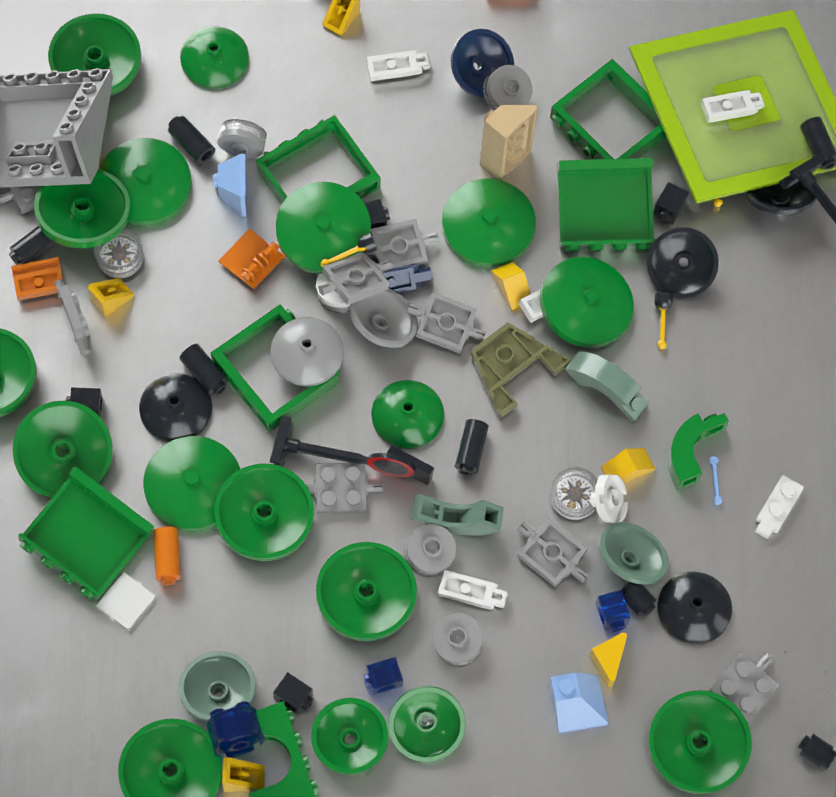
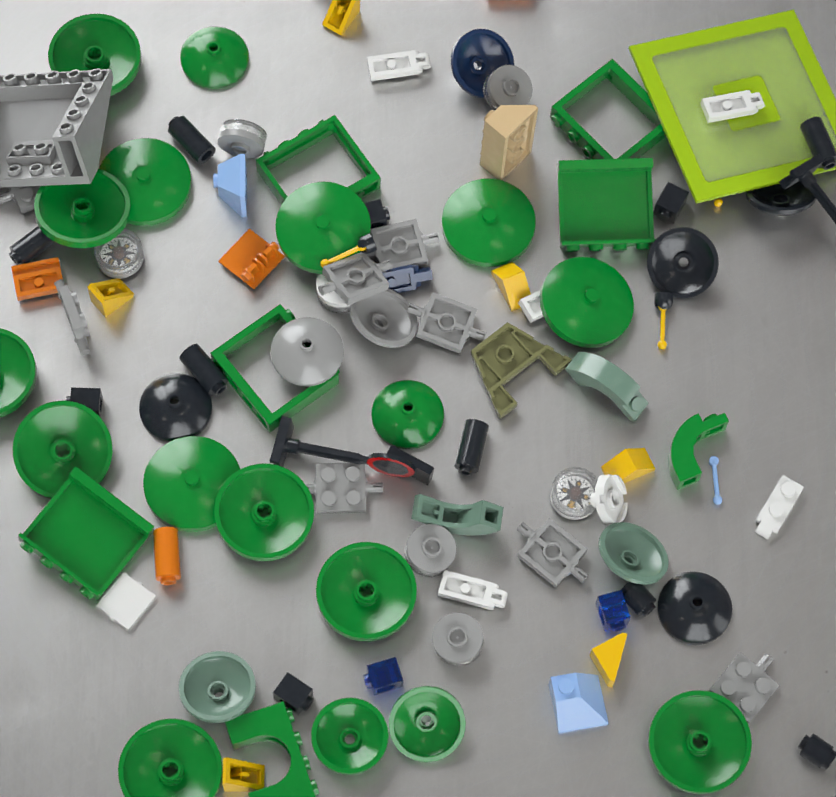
clear blue brick [206,701,265,758] -> none

